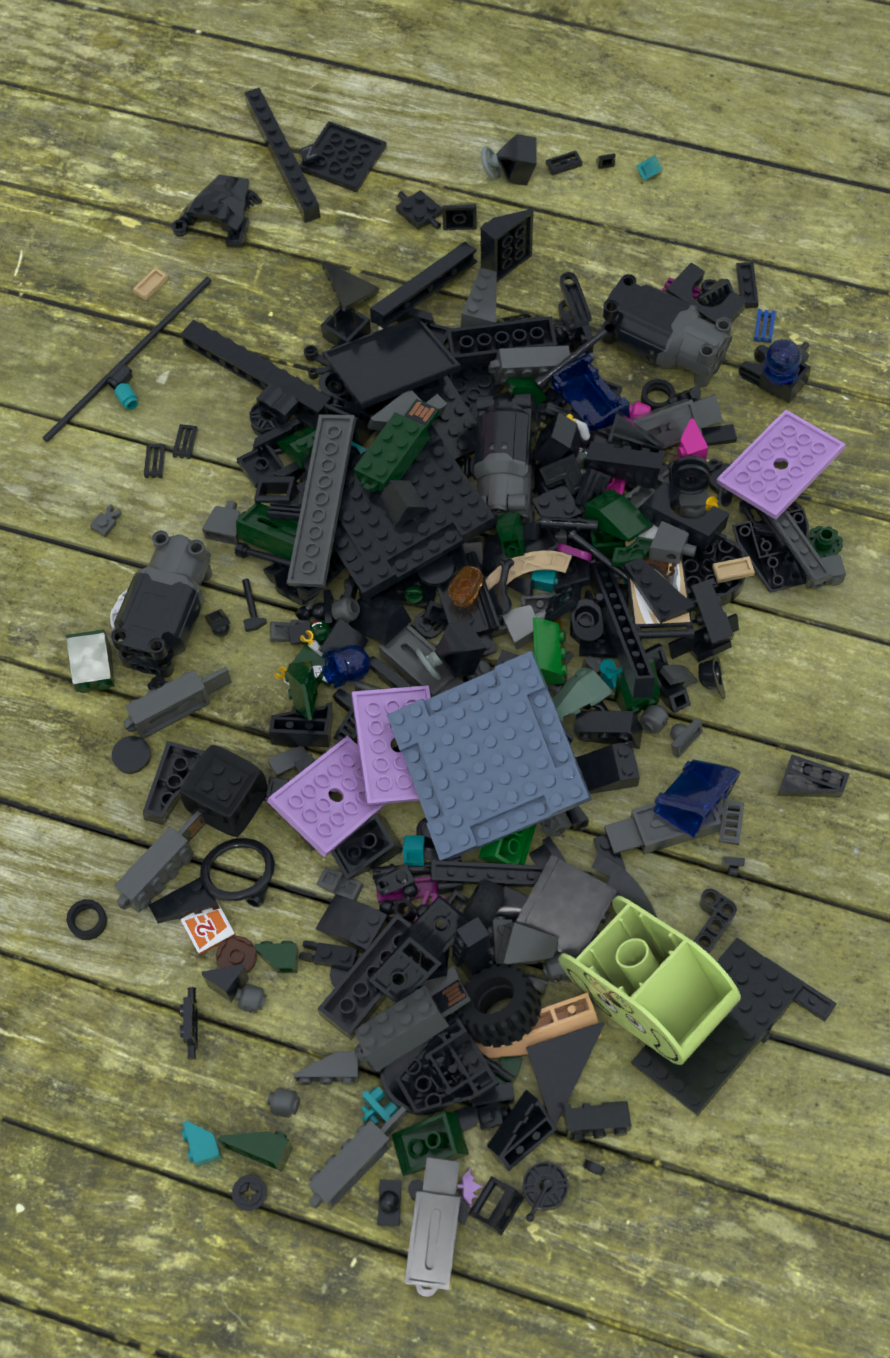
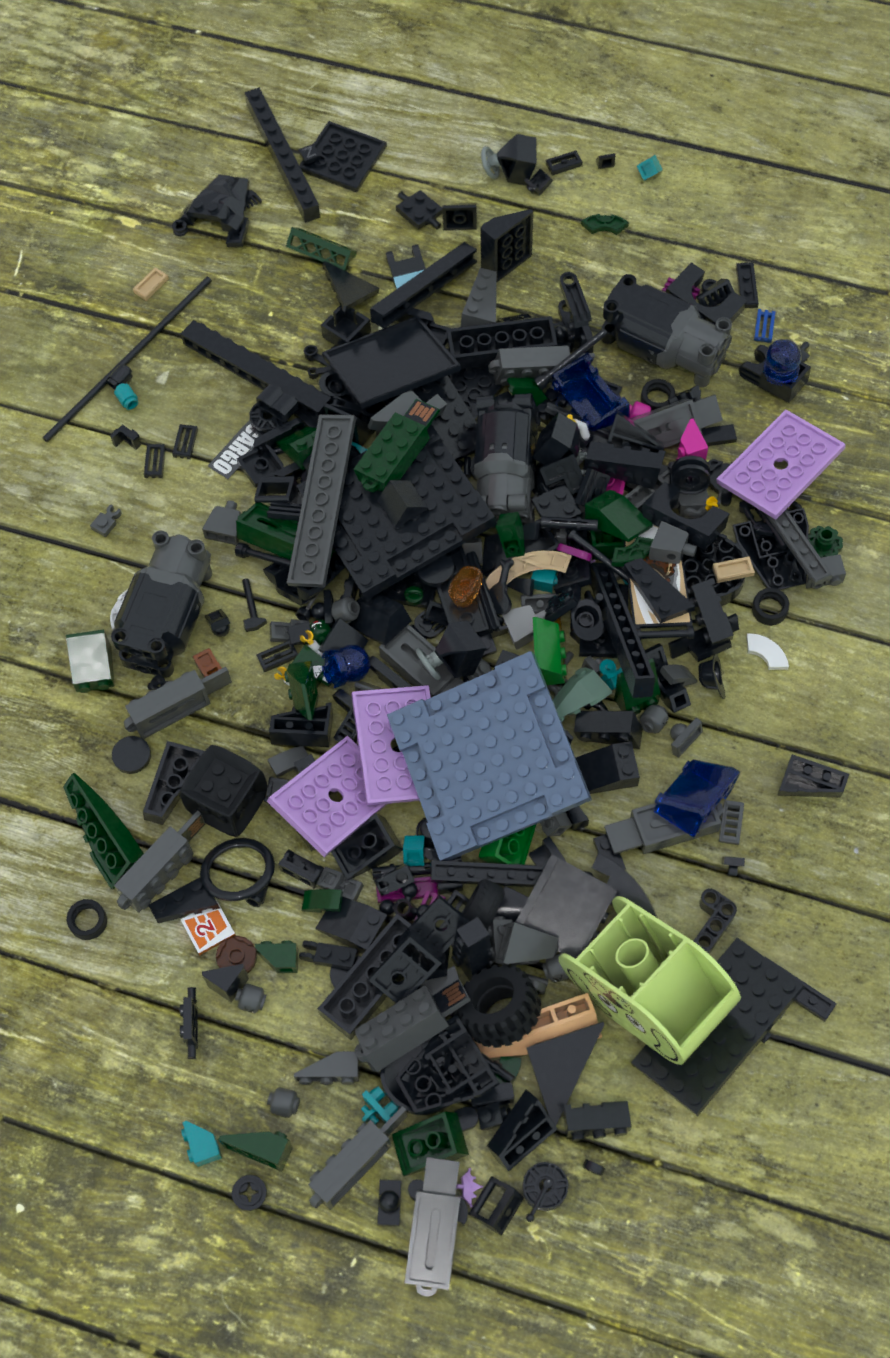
none -> dark green wedge [63,773,144,889]
none -> black bracket [110,424,141,450]
none -> dark orange slope [193,648,222,678]
none -> sticker [208,419,259,479]
none -> black tile [256,640,298,673]
none -> black hinge [278,849,324,889]
none -> dark green fence [286,227,357,271]
none -> dark green slope [301,889,343,913]
none -> black flag [386,244,426,289]
none -> black bracket [524,168,553,196]
none -> dark green tile [581,214,629,235]
none -> white tile [746,633,789,670]
none -> black tyre [752,588,790,626]

